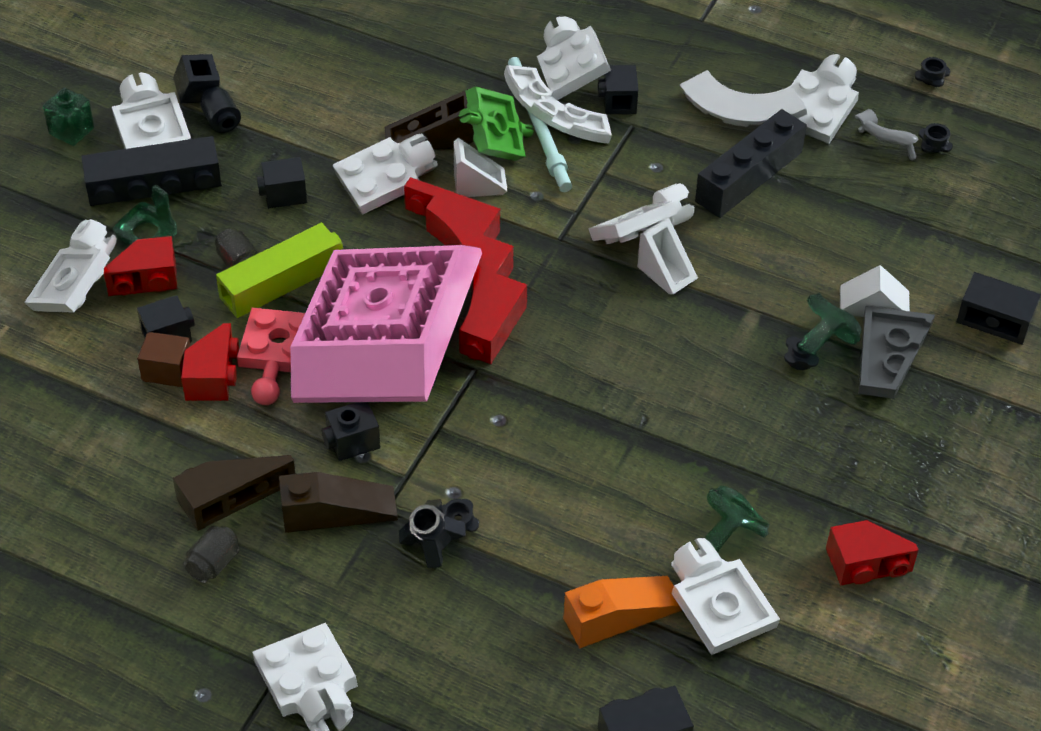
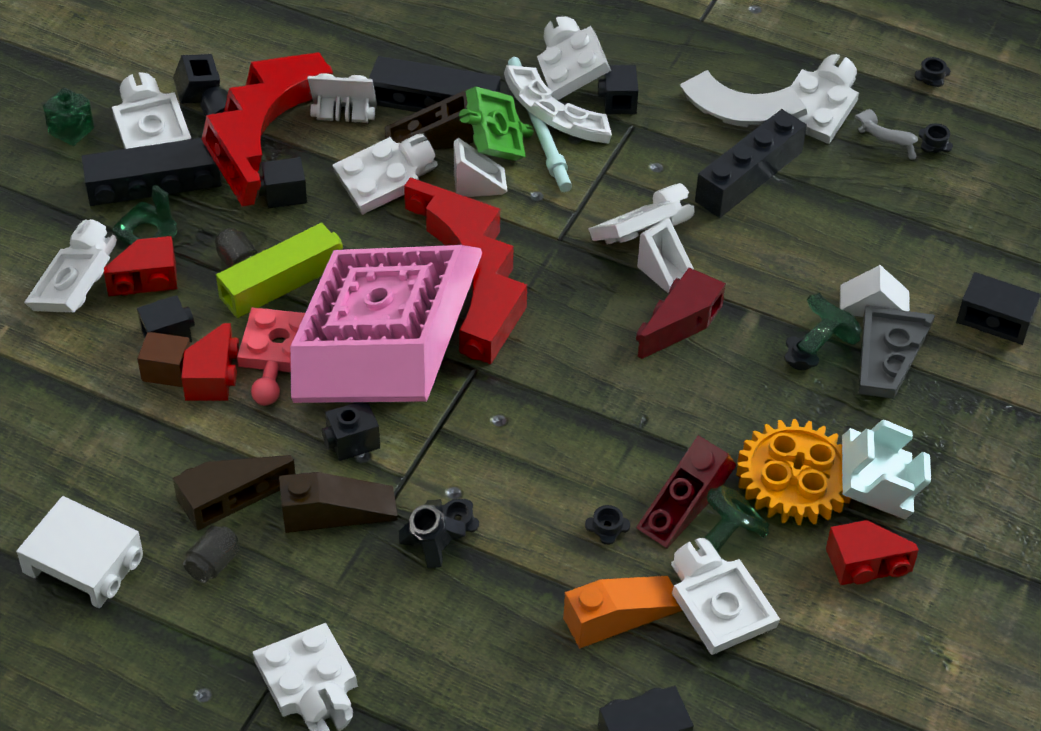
none -> white panel [16,496,143,608]
none -> red arch [201,52,333,207]
none -> white hinge [307,73,377,123]
none -> black brick [369,56,501,112]
none -> black plate [585,505,630,545]
none -> dark red slope [636,268,726,359]
none -> dark red slope [636,435,736,548]
none -> light orange gear [736,419,851,525]
none -> light aqua panel [842,420,931,520]

